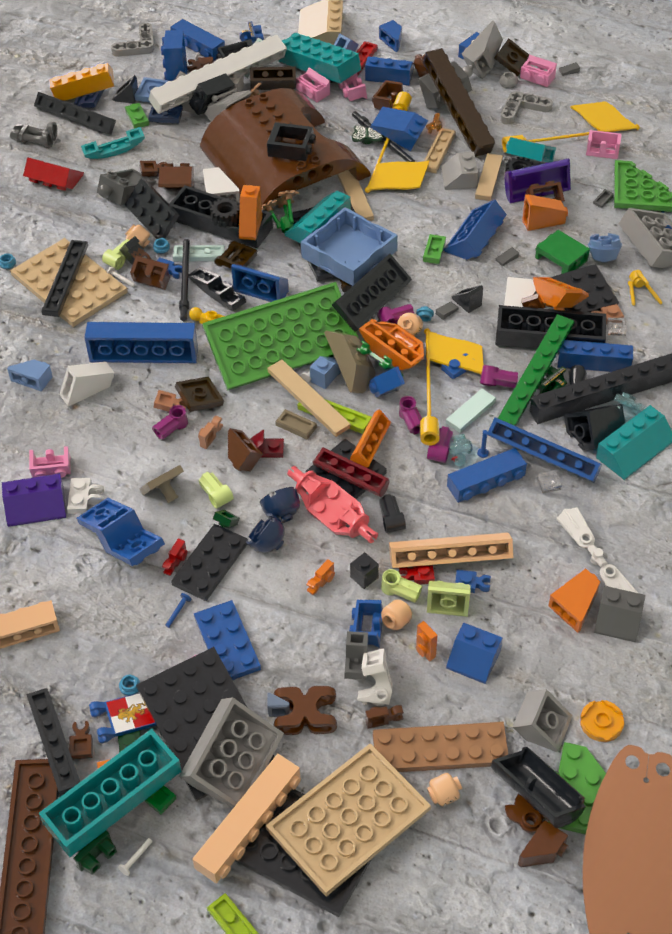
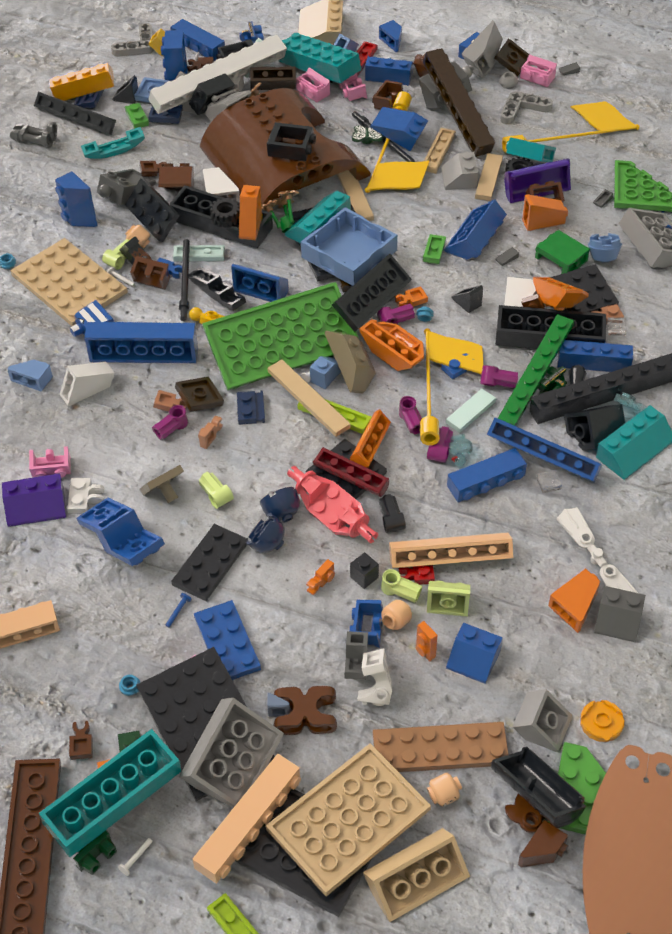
red slope [23,157,84,191] -> none
black plate [26,688,80,797] -> none
black tile [41,240,88,317] -> none
flag [89,693,156,743] -> none
green plate [145,786,177,815] -> none
dark azure plate [153,238,170,254] -> none
red plate [162,538,188,576] -> none
dark green plate [213,510,240,528] -> none
dark brown plate [214,241,258,269] -> none
reddish brown slope [228,428,263,472] -> none
dark red slope [250,430,284,458] -> none
dark tan tile [275,409,317,440] -> none
green flag [356,340,403,377] -> none
reddish brown plate [365,705,404,729] -> none
blue slope [369,366,405,398] -> none
light nougat head [397,313,423,336] -> none
clear orange bar [426,113,443,134] -> none
dark grey piece [435,302,459,320] -> none
blue plate [455,570,491,593] -> none
blue pin [477,430,489,458] -> none
bright pink window [586,130,621,159] -> none
yellow plant [628,270,663,306] -> none
none -> blue slope [55,171,98,227]
none -> blue torso [70,300,114,337]
none -> yellow brick [148,28,165,56]
none -> dark blue plate [237,390,265,425]
none -> tan slope [363,828,470,922]
none -> orange plate [395,286,428,307]

